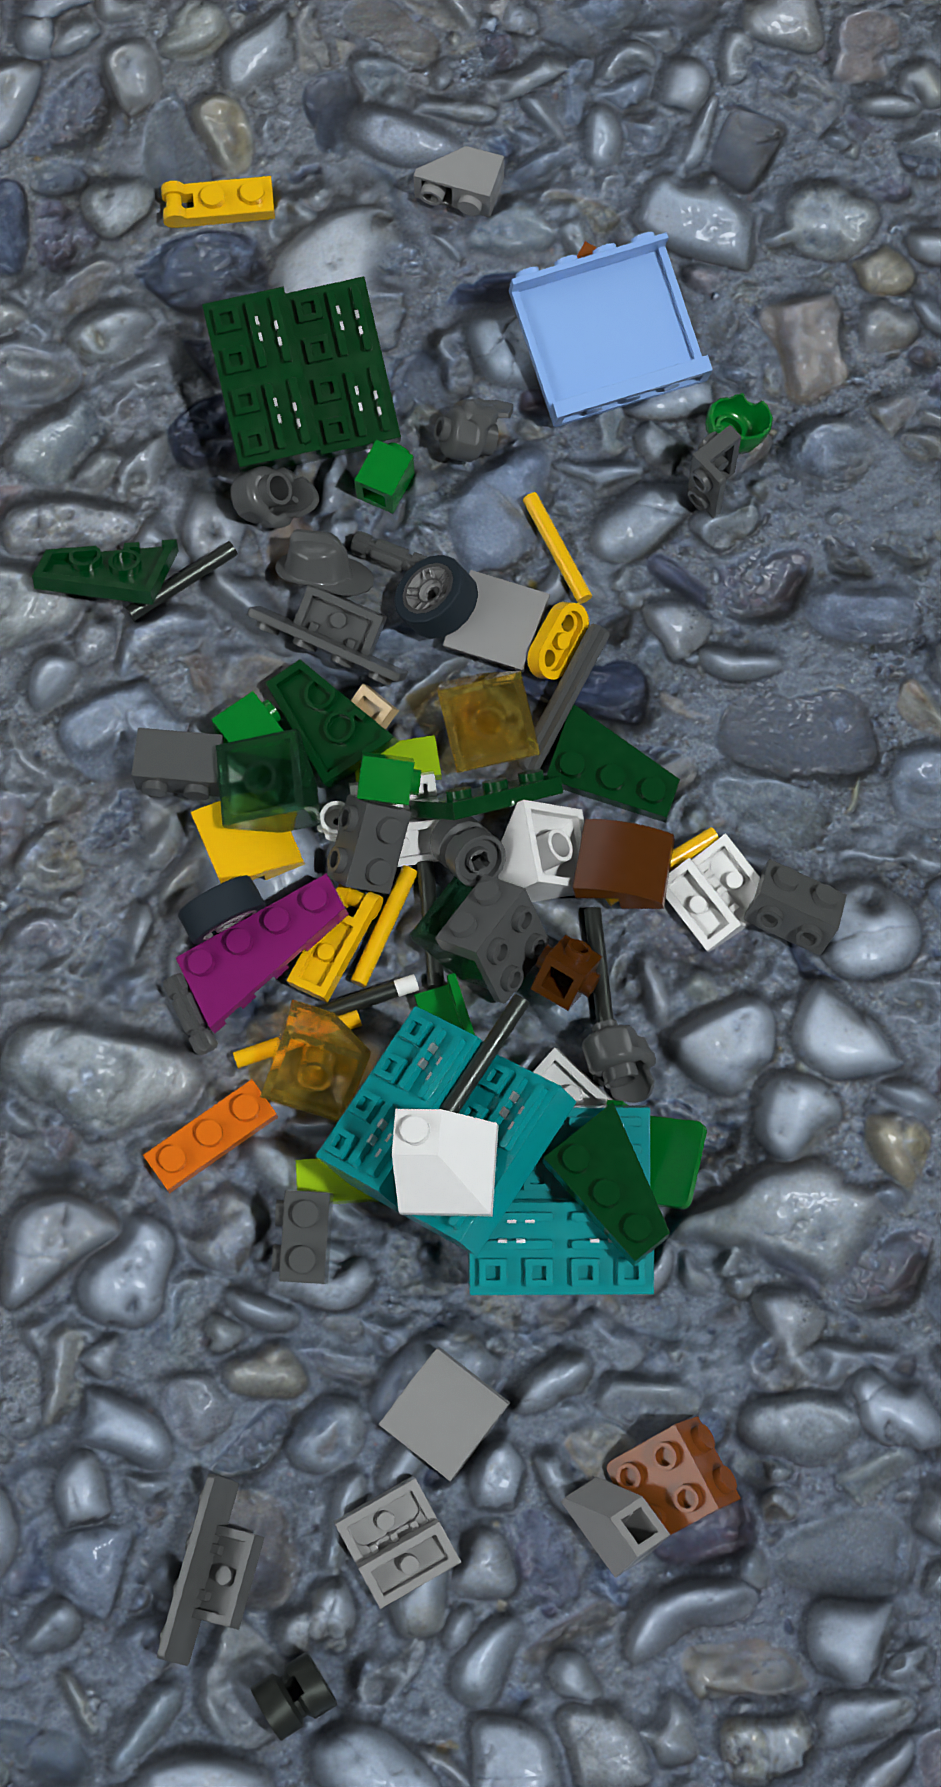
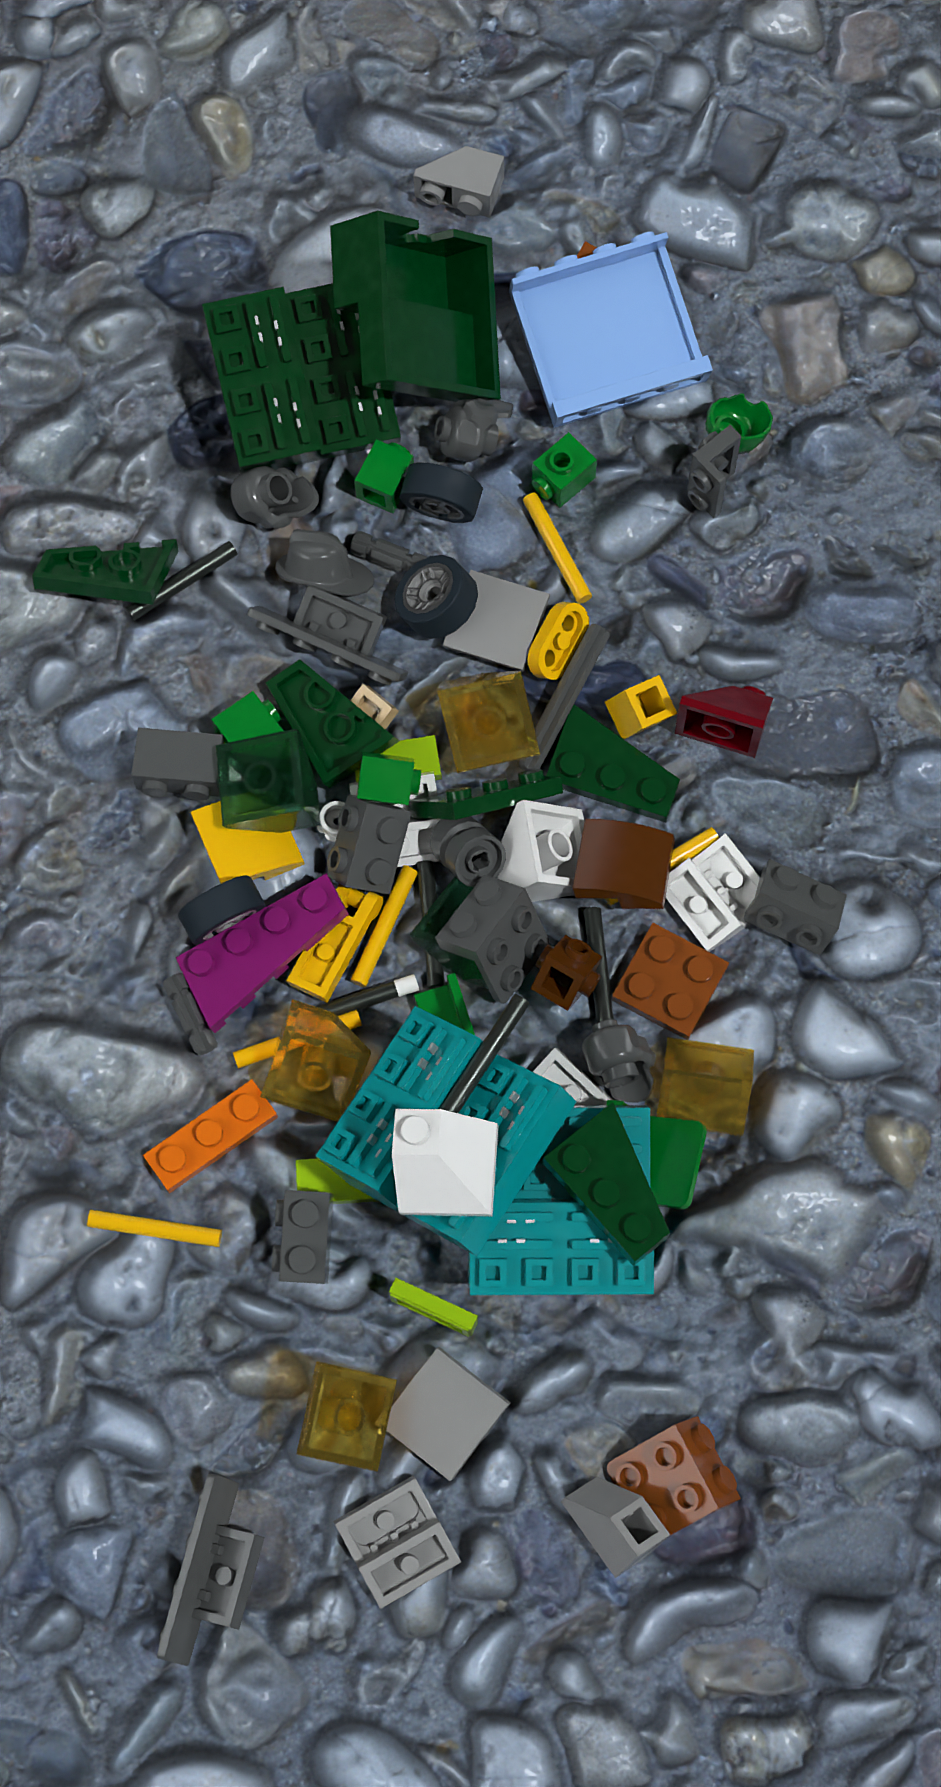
yellow plate [161,176,275,228] -> none
pearl dark grey wheel [250,1652,338,1741] -> none
none -> yellow bar [87,1209,222,1247]
none -> clear yellow slope [296,1361,397,1472]
none -> dark green piece [330,210,501,402]
none -> lime tile [389,1277,478,1337]
none -> black wheel [399,462,483,523]
none -> green brick [532,432,597,508]
none -> yellow brick [605,675,678,739]
none -> dark orange plate [611,923,729,1041]
none -> clear yellow slope [656,1037,754,1137]
none -> dark red slope [674,686,773,758]

